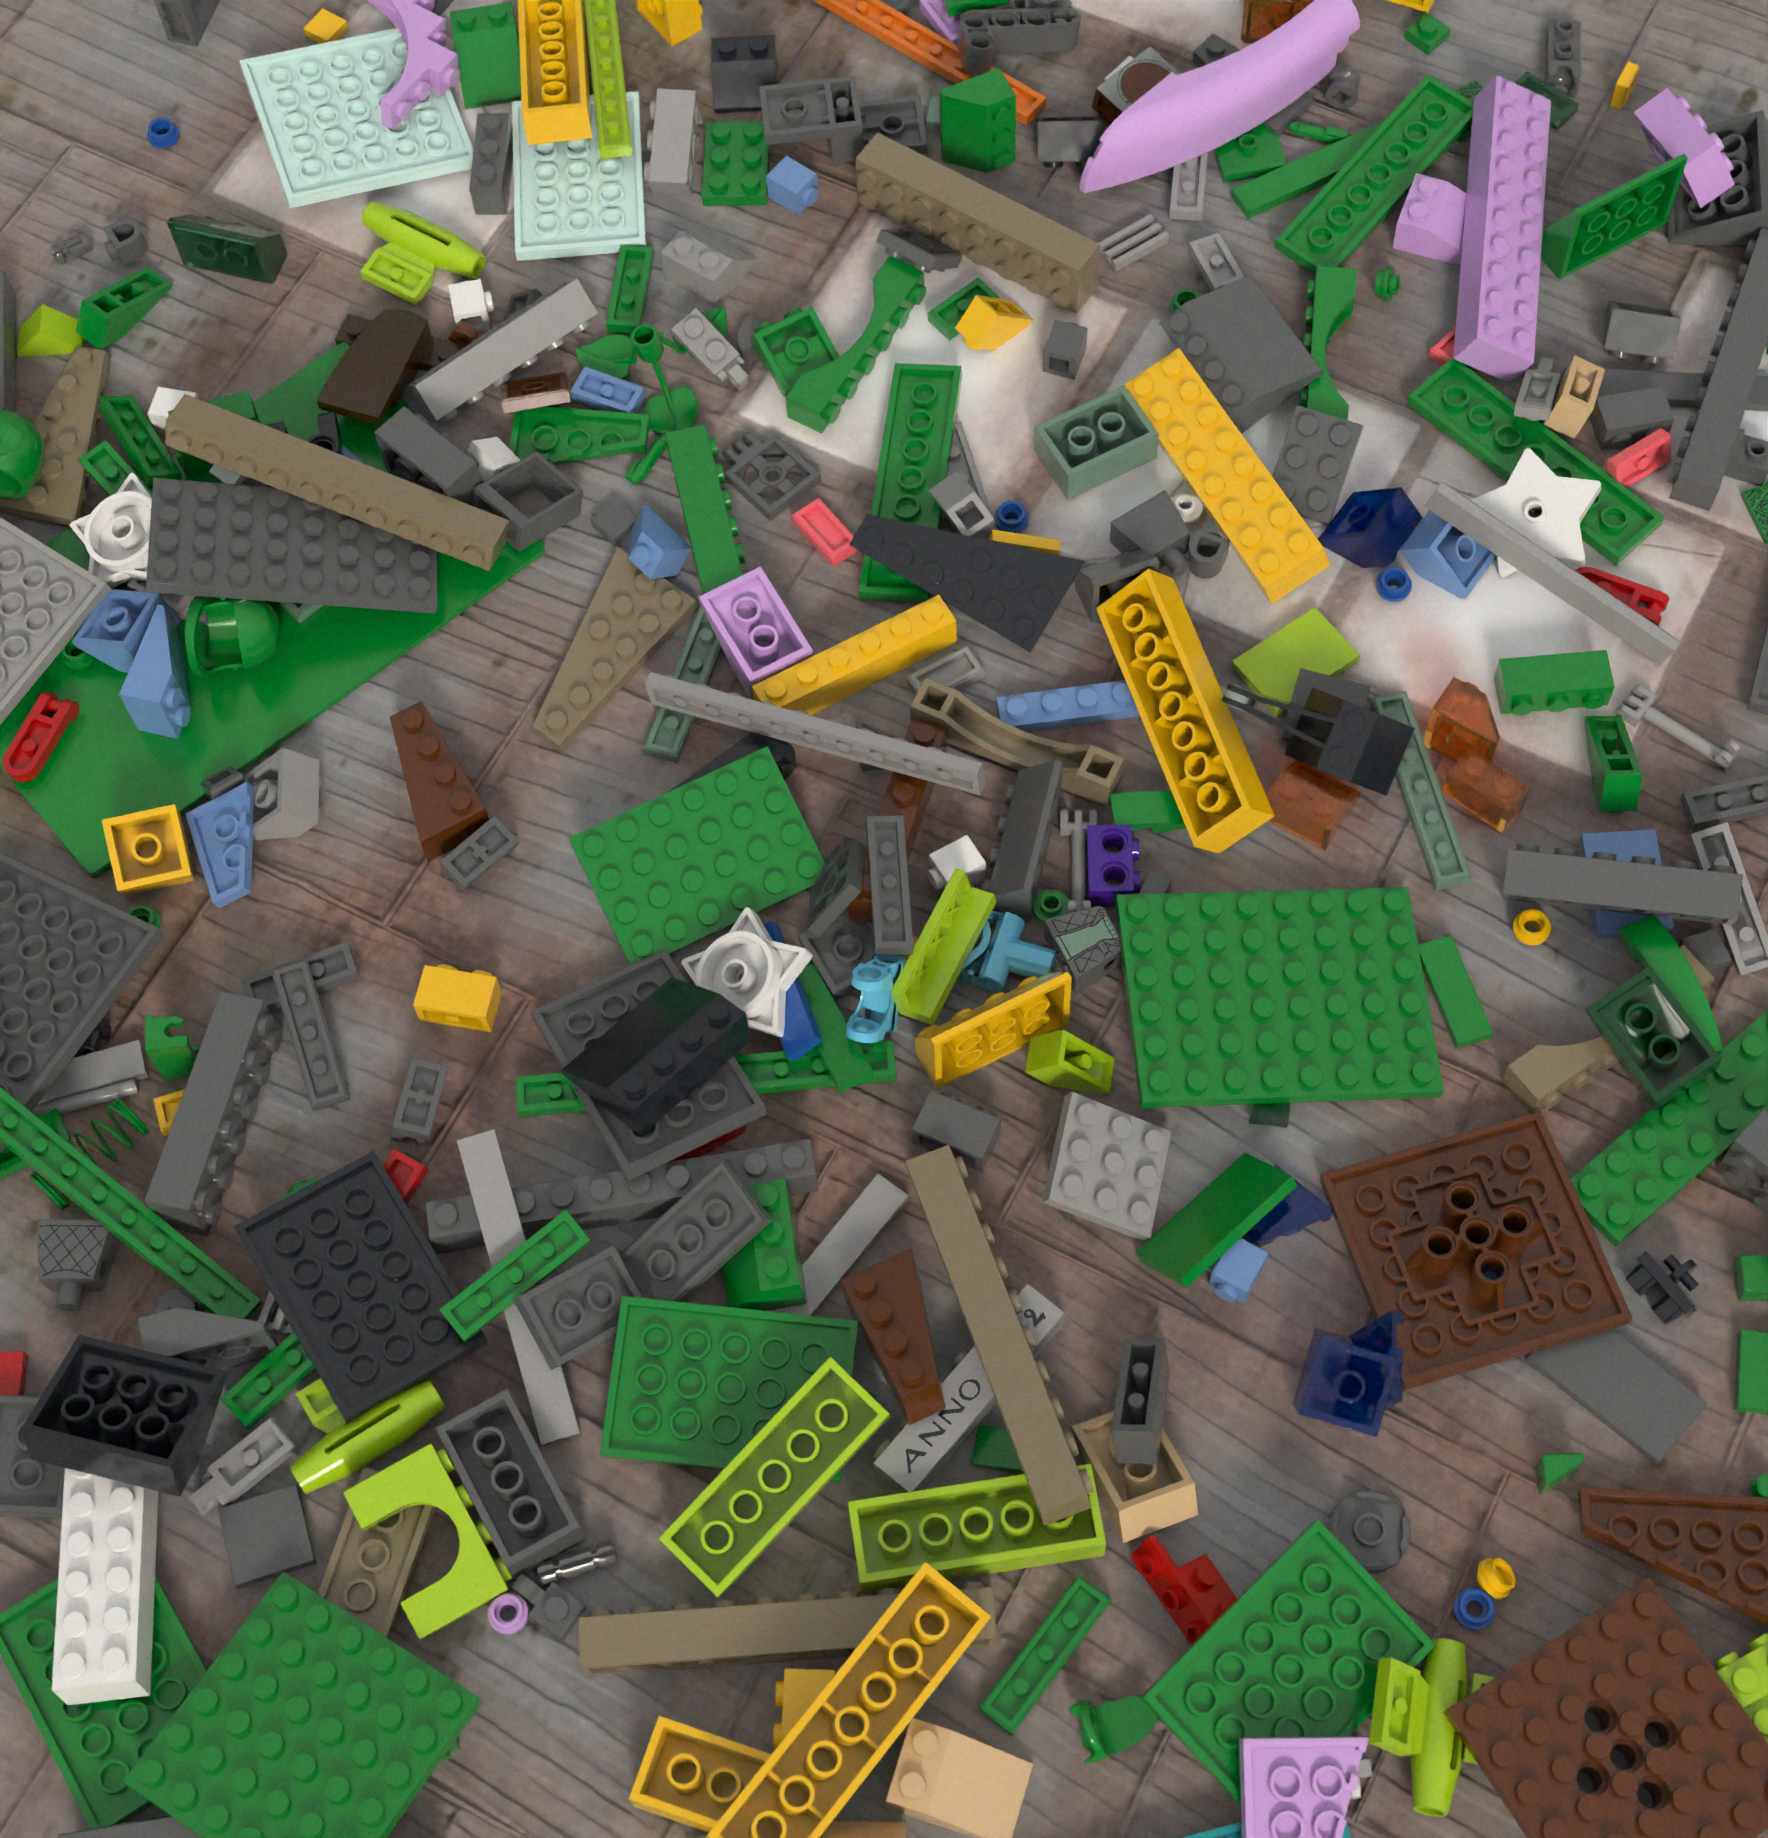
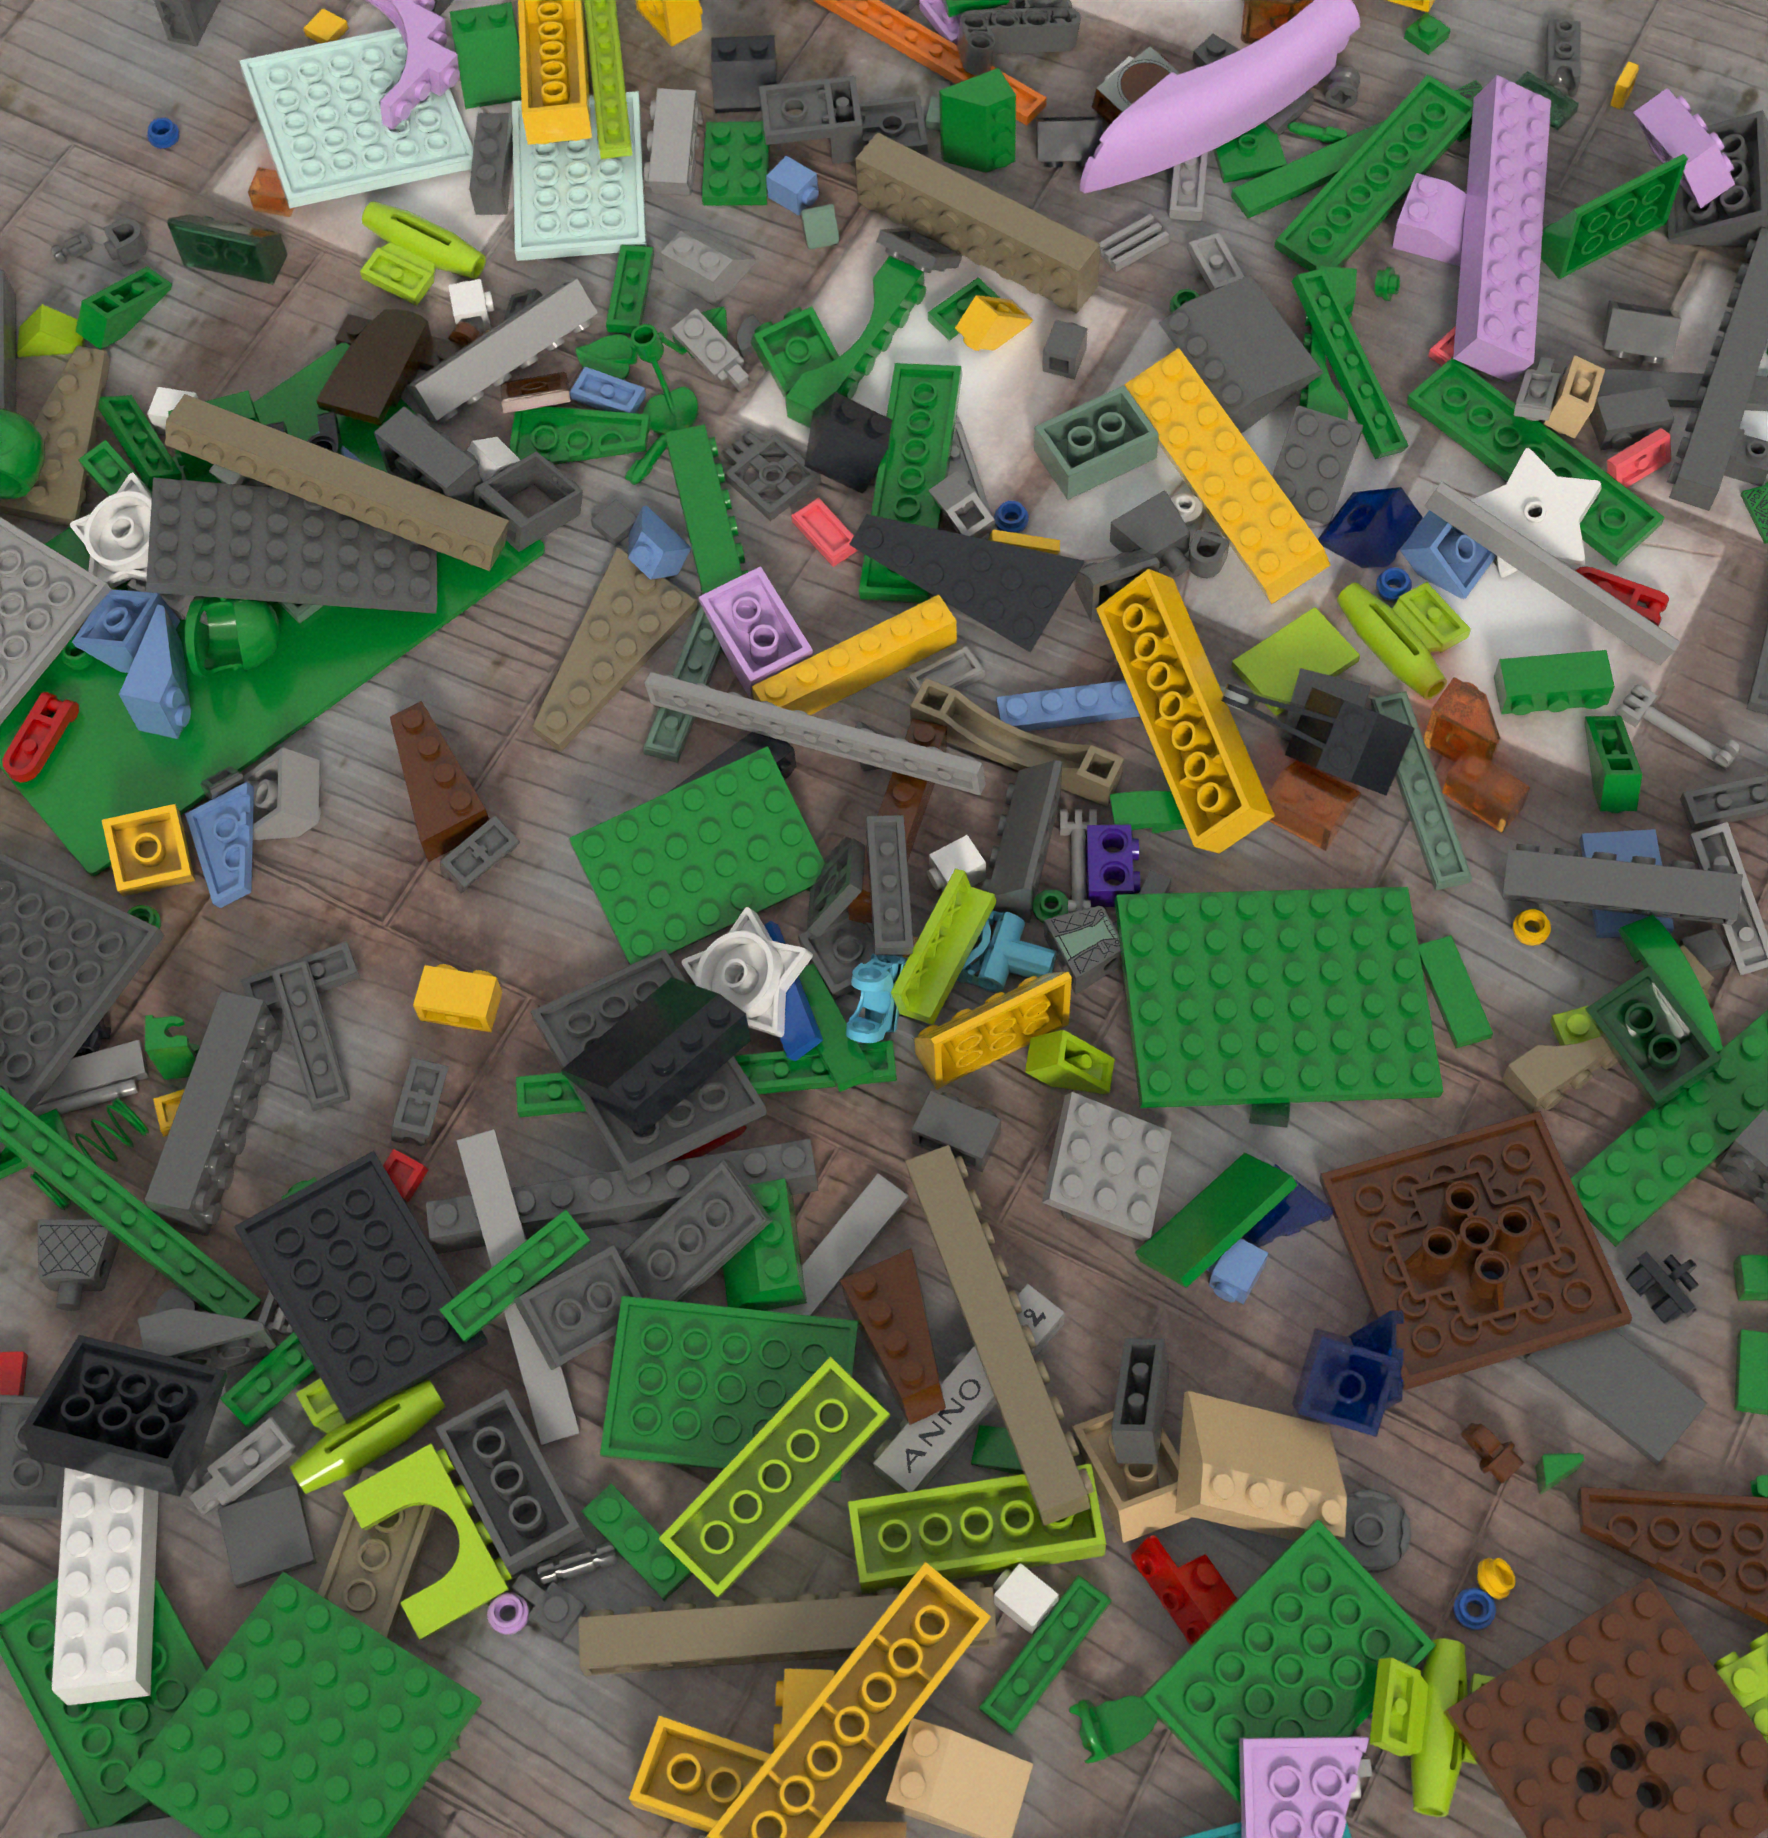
none -> clear orange brick [248,167,300,217]
none -> green plate [581,1483,693,1601]
none -> sand green slope [801,204,839,249]
none -> black slope [804,392,892,493]
none -> white brick [993,1563,1059,1635]
none -> tan slope [1175,1391,1347,1541]
none -> green plate [1291,268,1409,459]
none -> lime plate [1337,582,1471,700]
none -> reddish brown piece [1460,1423,1524,1484]
none -> lime plate [1550,1005,1601,1046]

